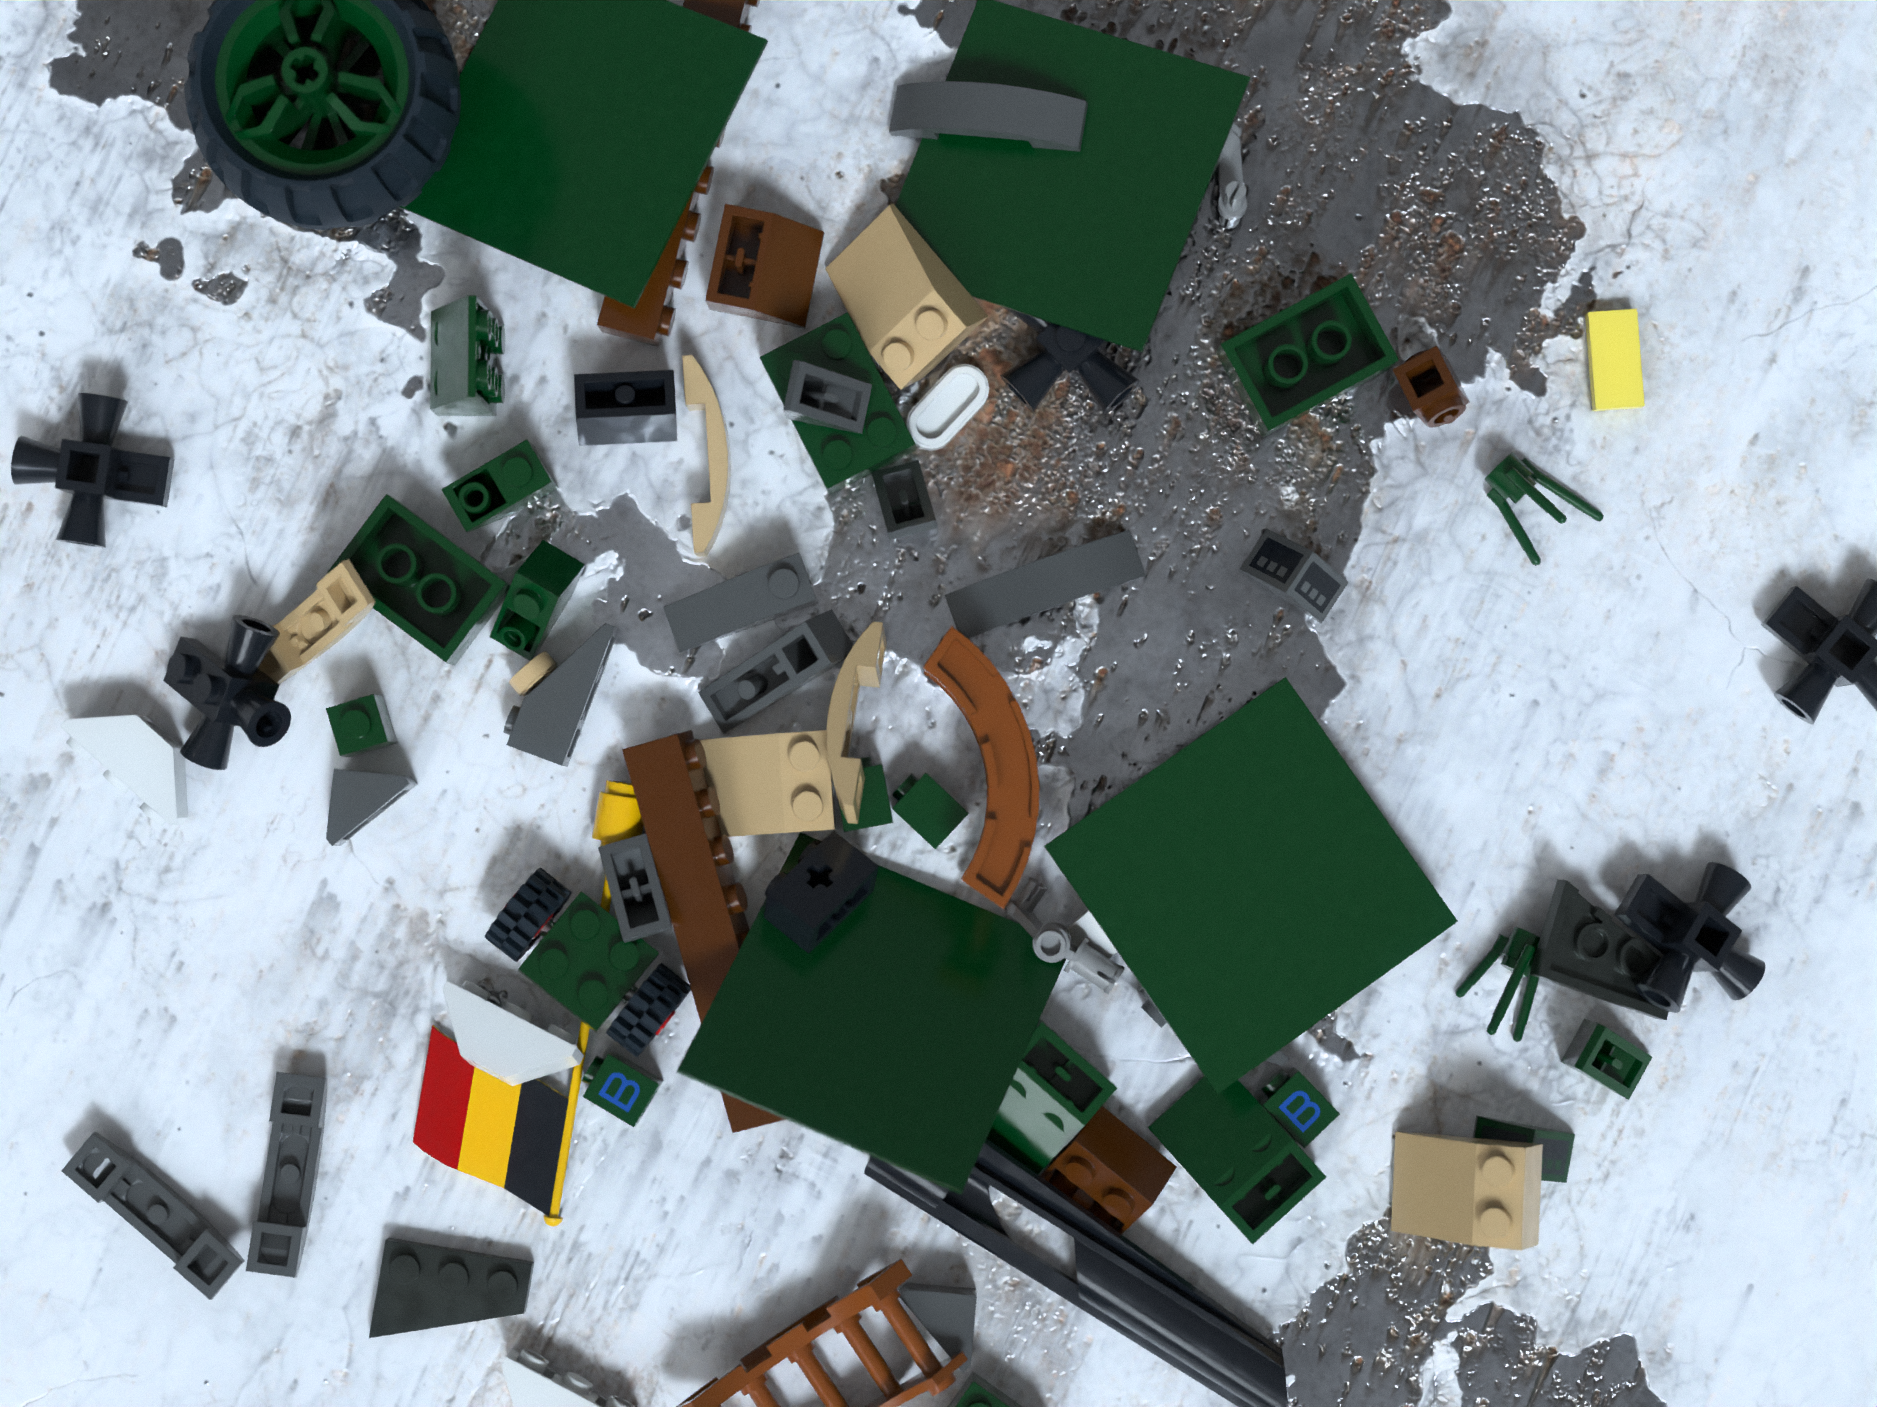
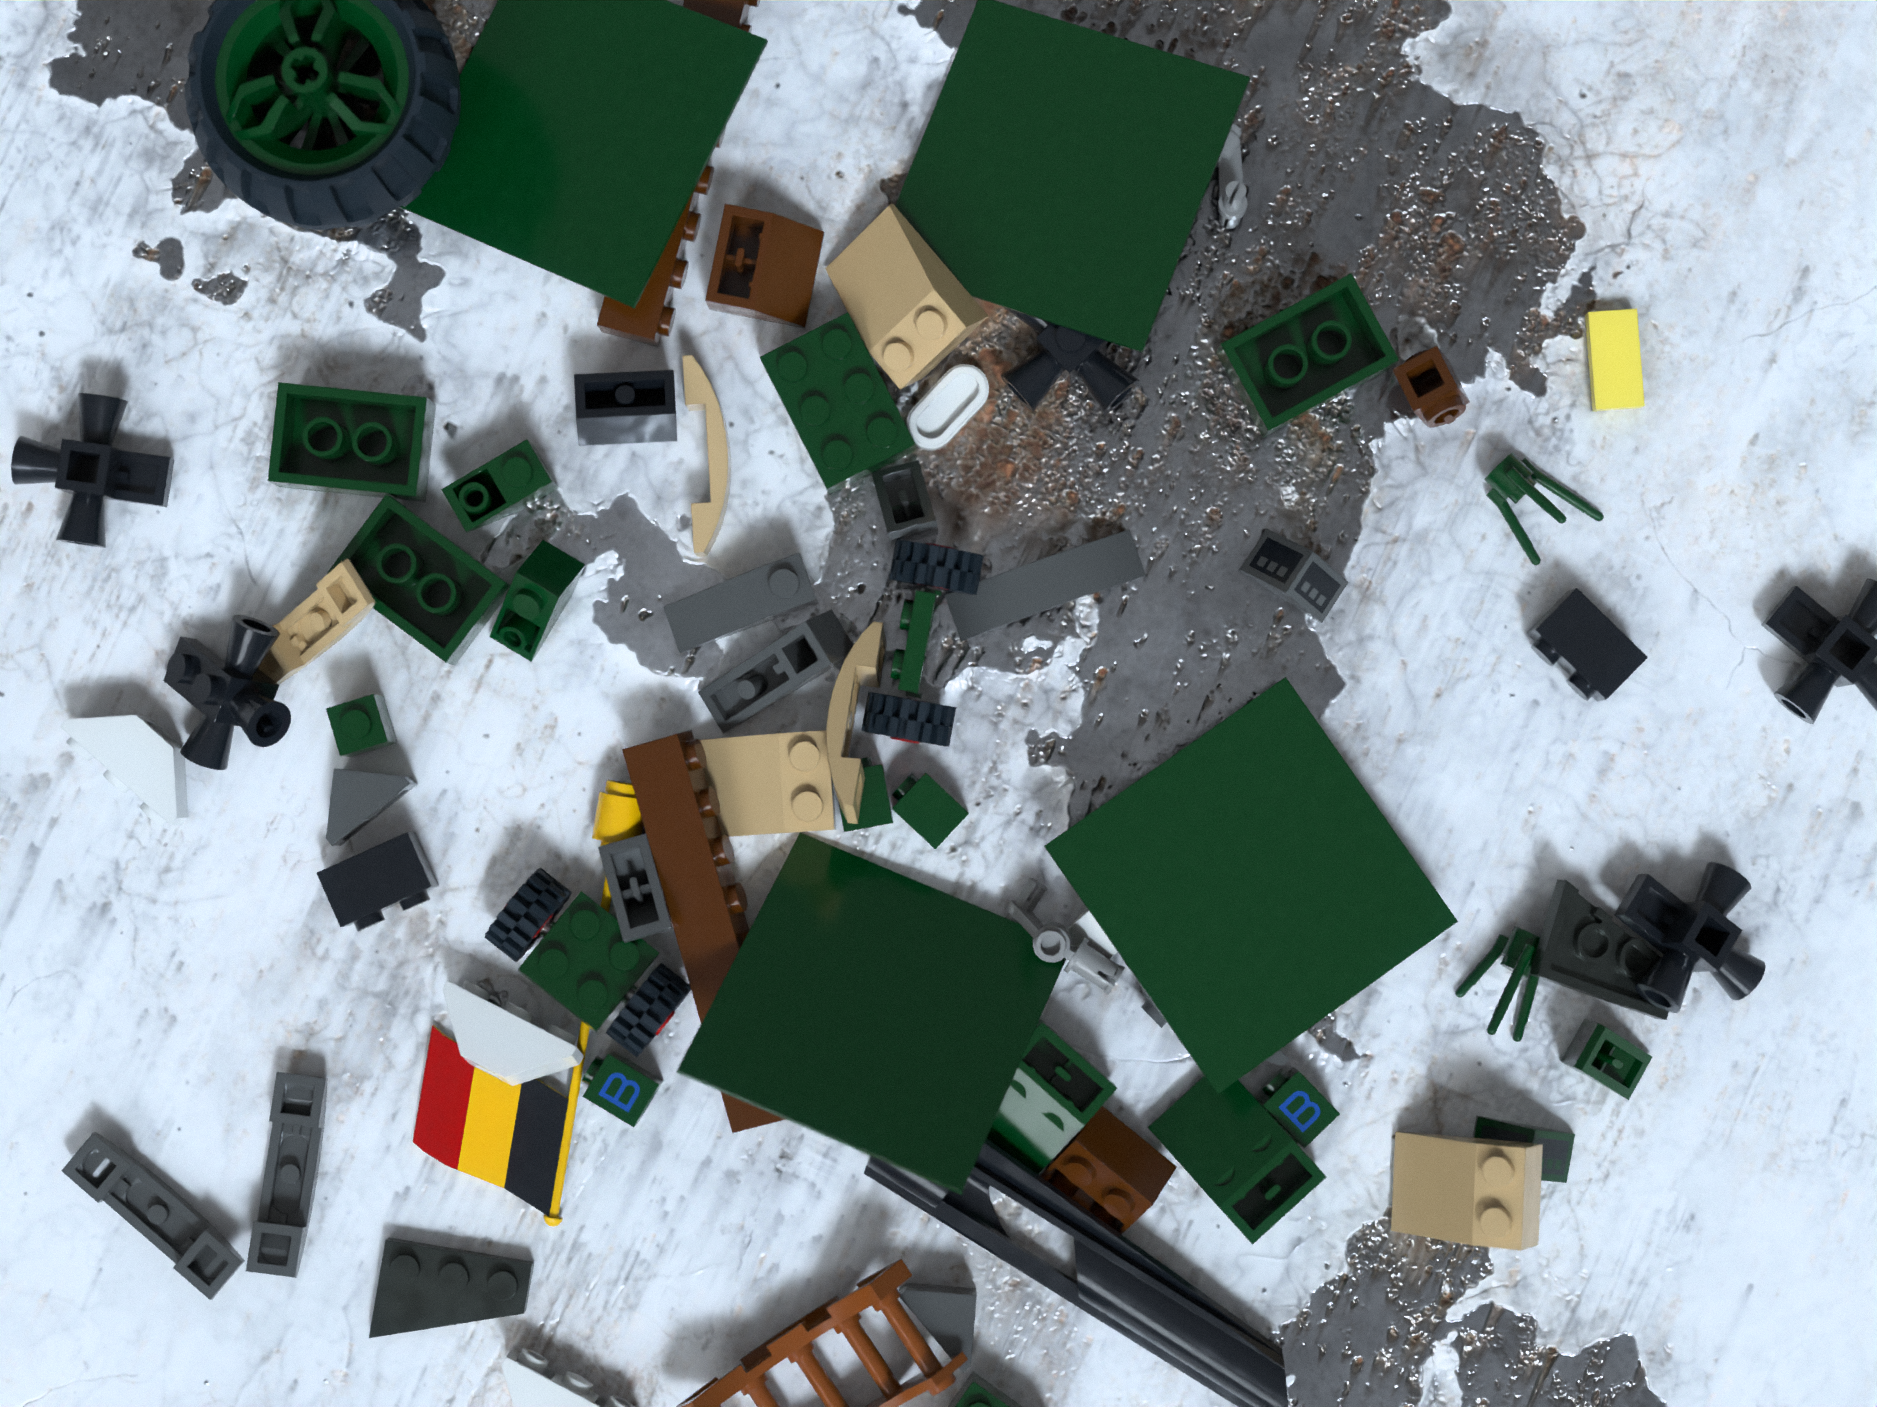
slope [430,295,505,416] -> none
dark grey slope [503,623,620,767] -> none
tan tile [509,651,558,696] -> none
black brick [764,830,879,954] -> none
dark grey slope [783,360,872,433] -> none
dark grey slope [889,81,1088,152] -> none
dark orange fence [923,626,1039,909] -> none
none -> dark green brick [268,382,436,502]
none -> black brick [317,832,439,932]
none -> black plate [861,540,984,747]
none -> black brick [1527,588,1648,701]

